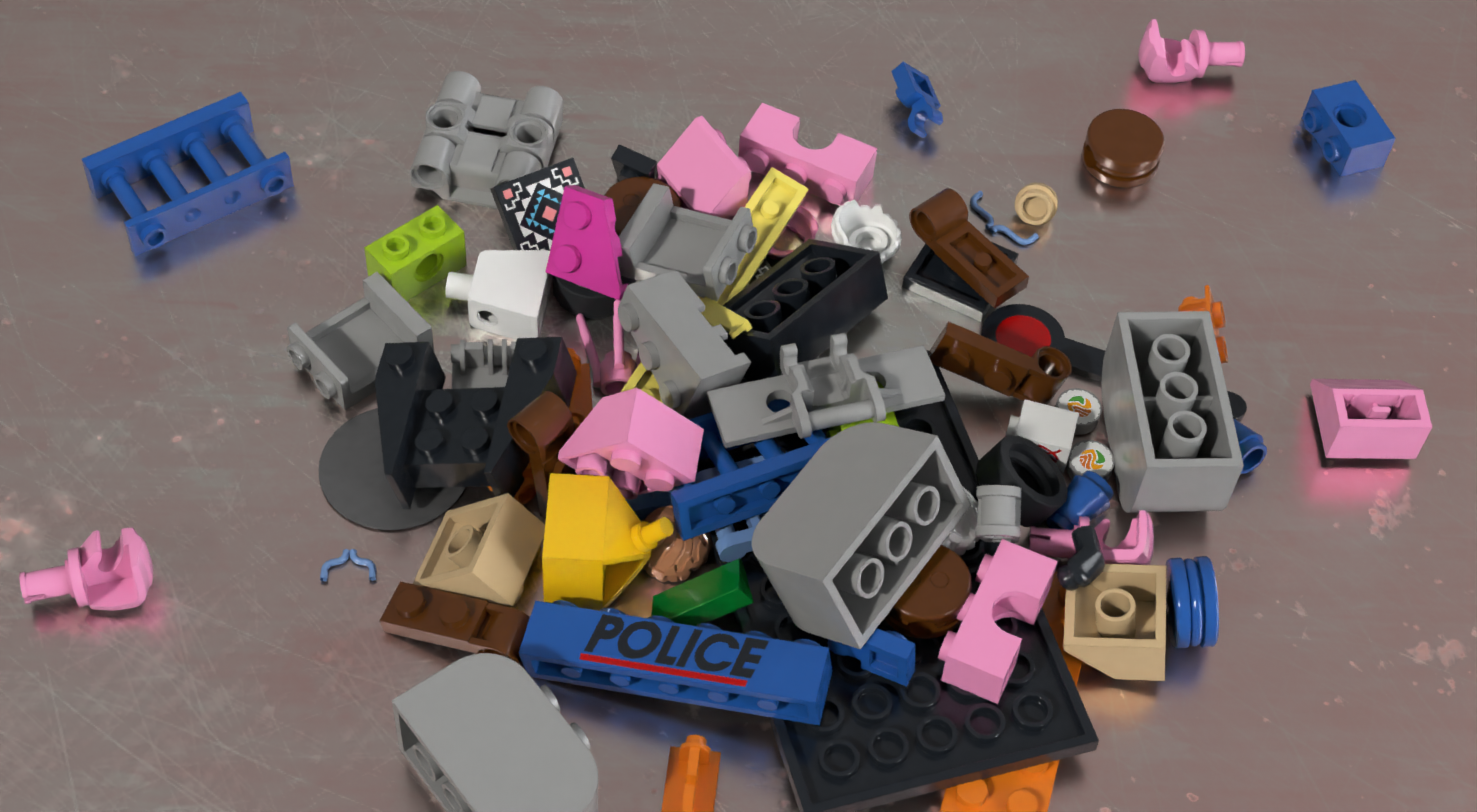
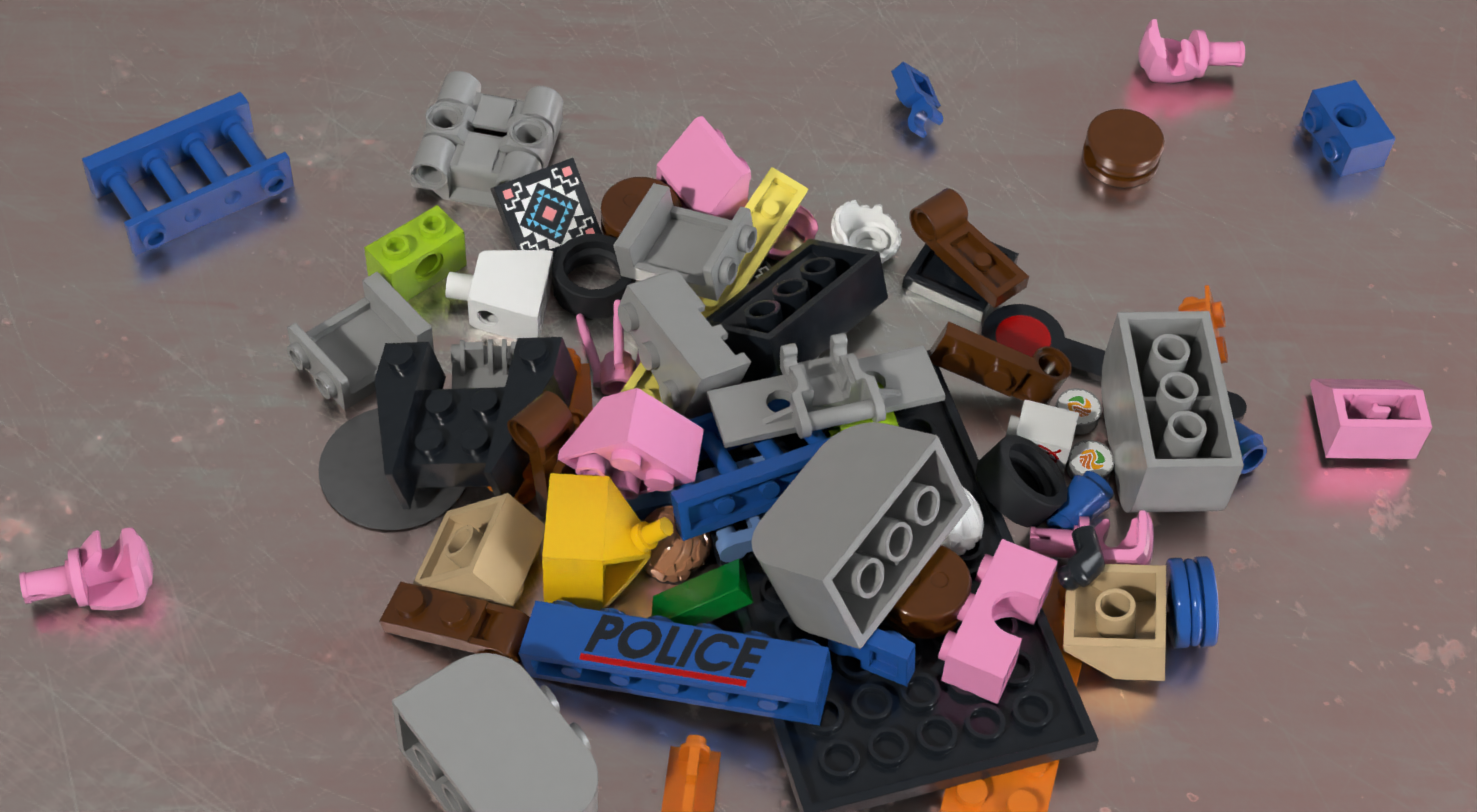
medium blue piece [320,549,377,581] -> none
dark pink wing [545,185,628,300] -> none
black plate [611,144,657,181] -> none
light yellow piece [701,296,752,339] -> none
bright pink arch [738,103,877,205] -> none
medium blue piece [970,191,1039,245] -> none
light grey piece [975,485,1022,543] -> none
tan plate [1015,182,1058,225] -> none

